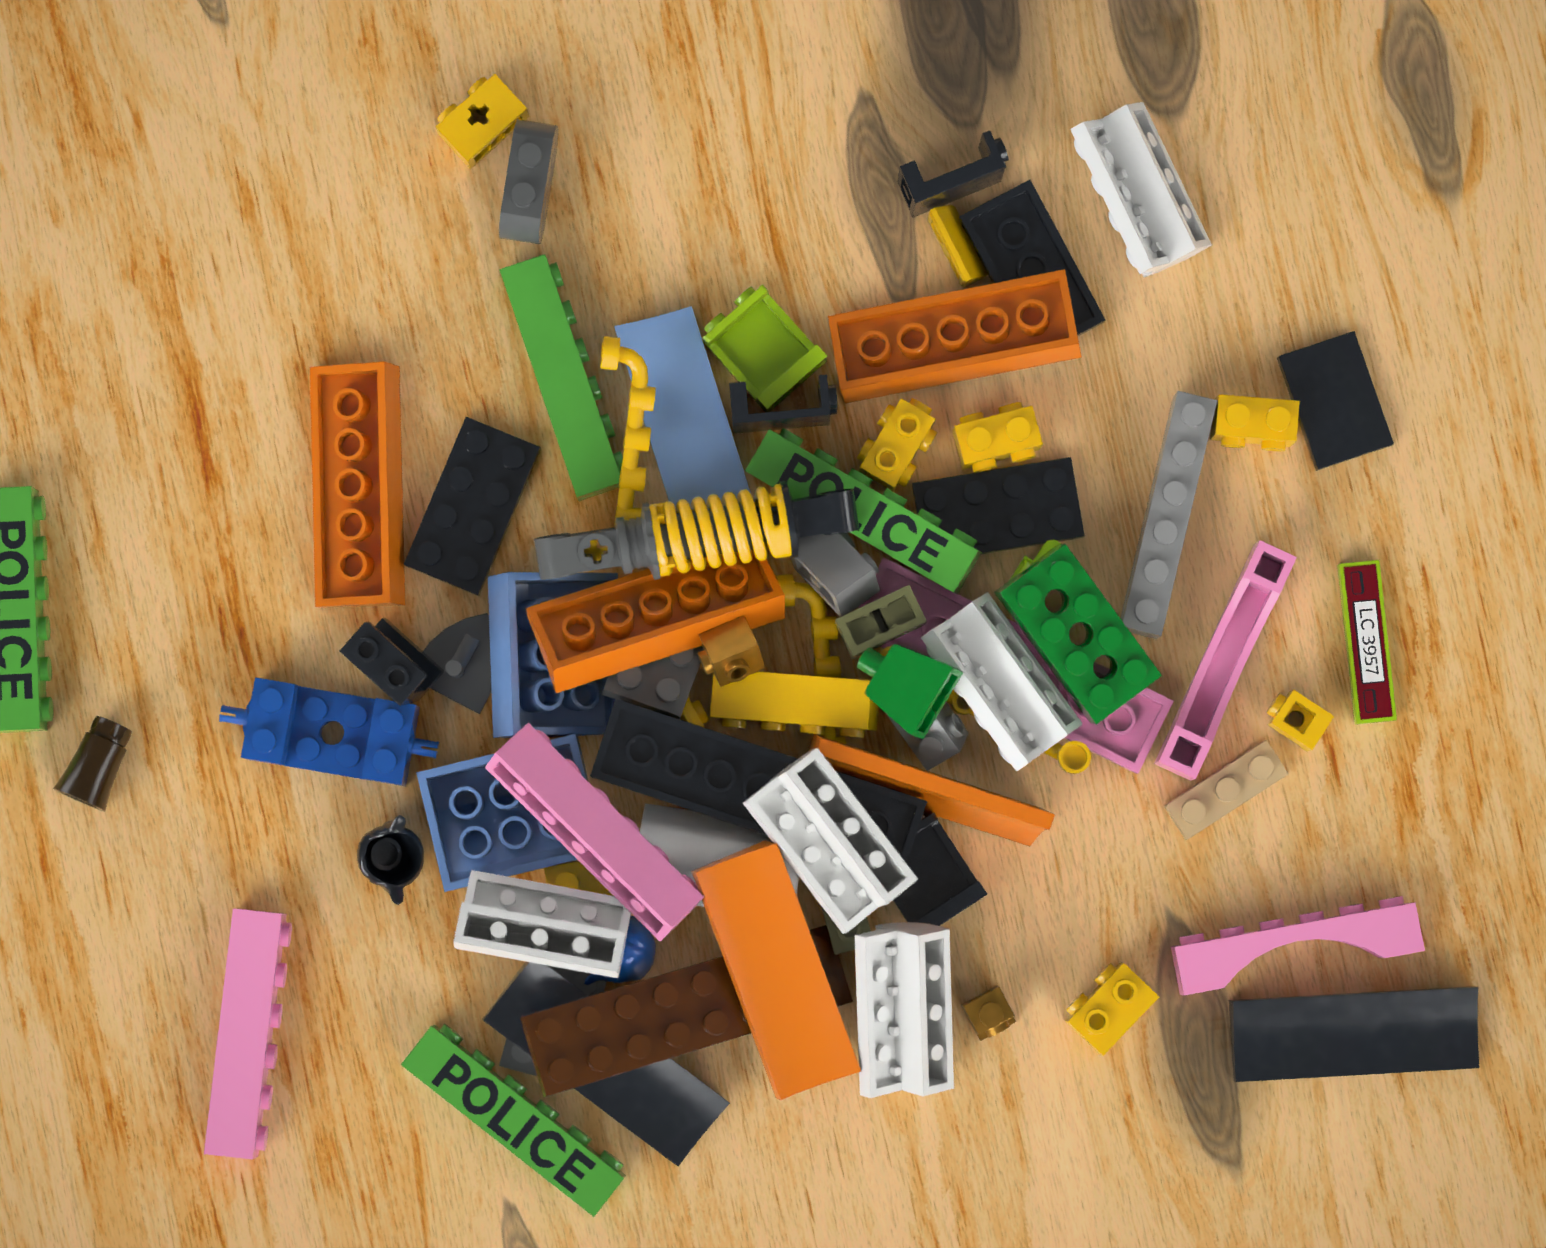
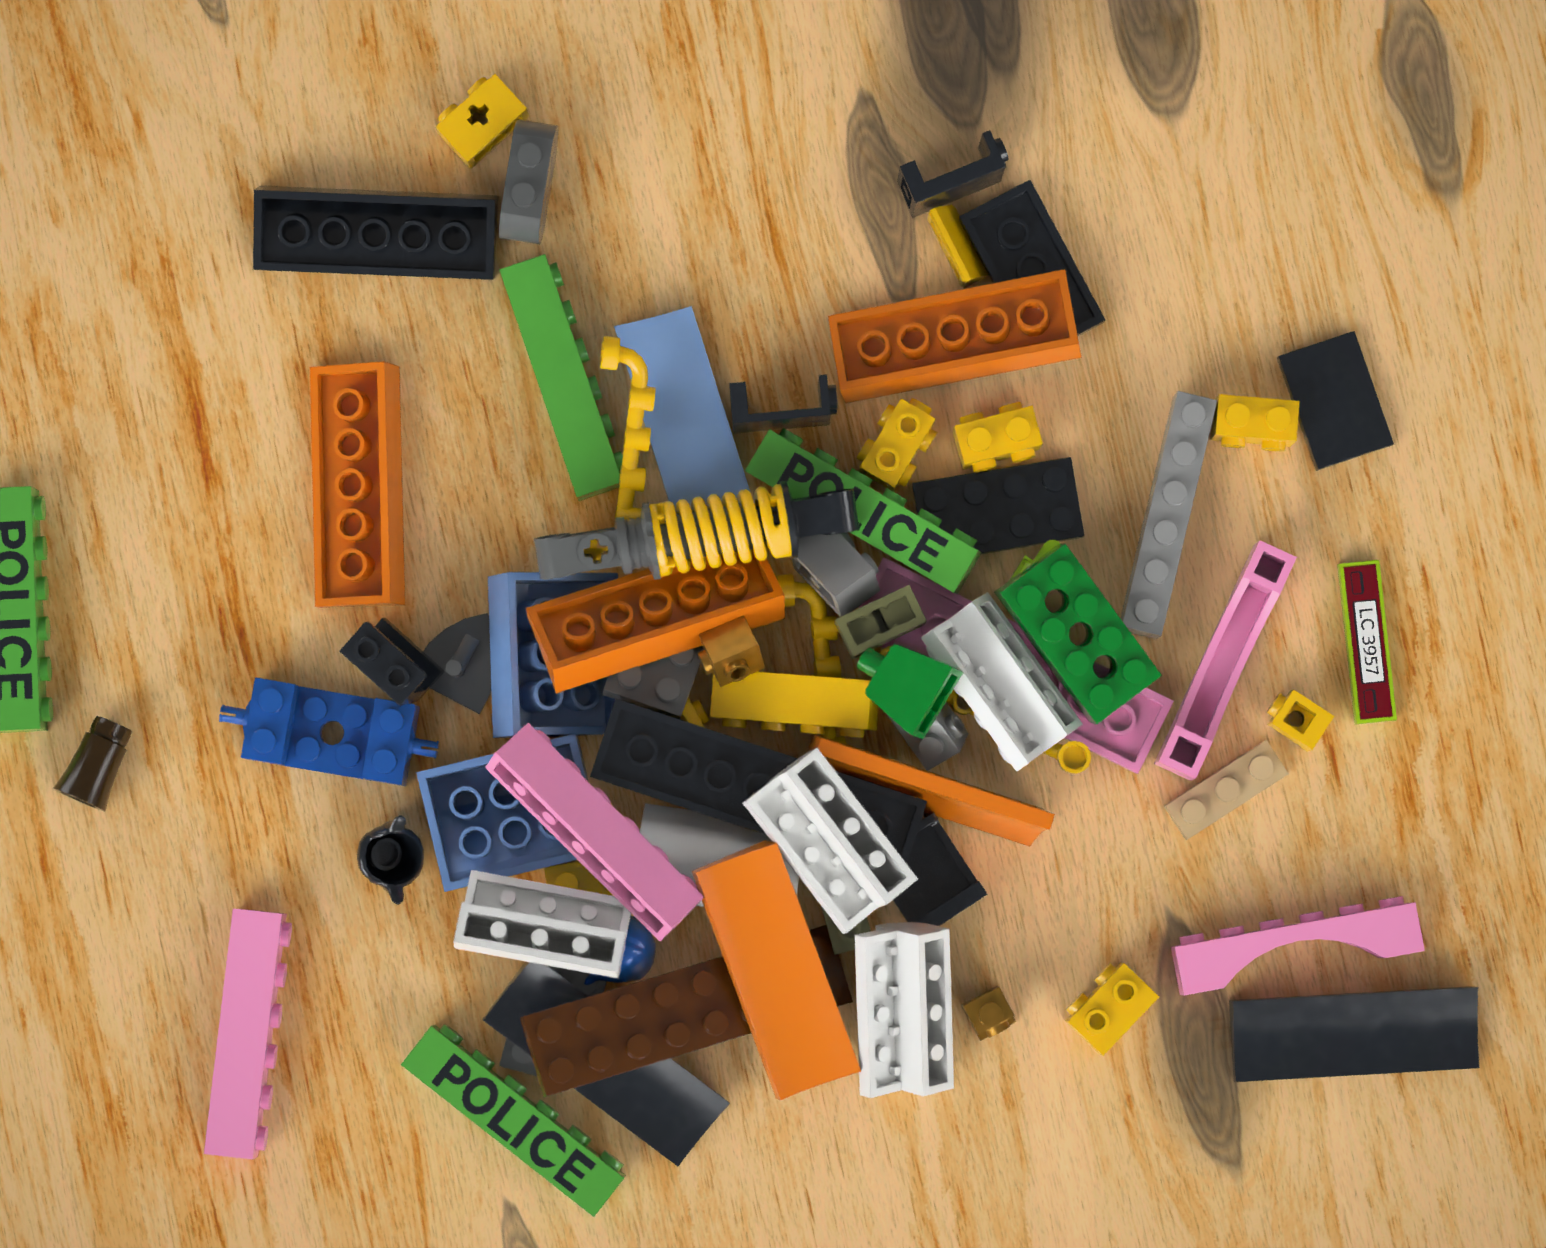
black plate [404,417,541,596] -> none
lime panel [703,285,827,412] -> none
white brick [1070,102,1212,277] -> none
none -> black arch [253,186,499,280]

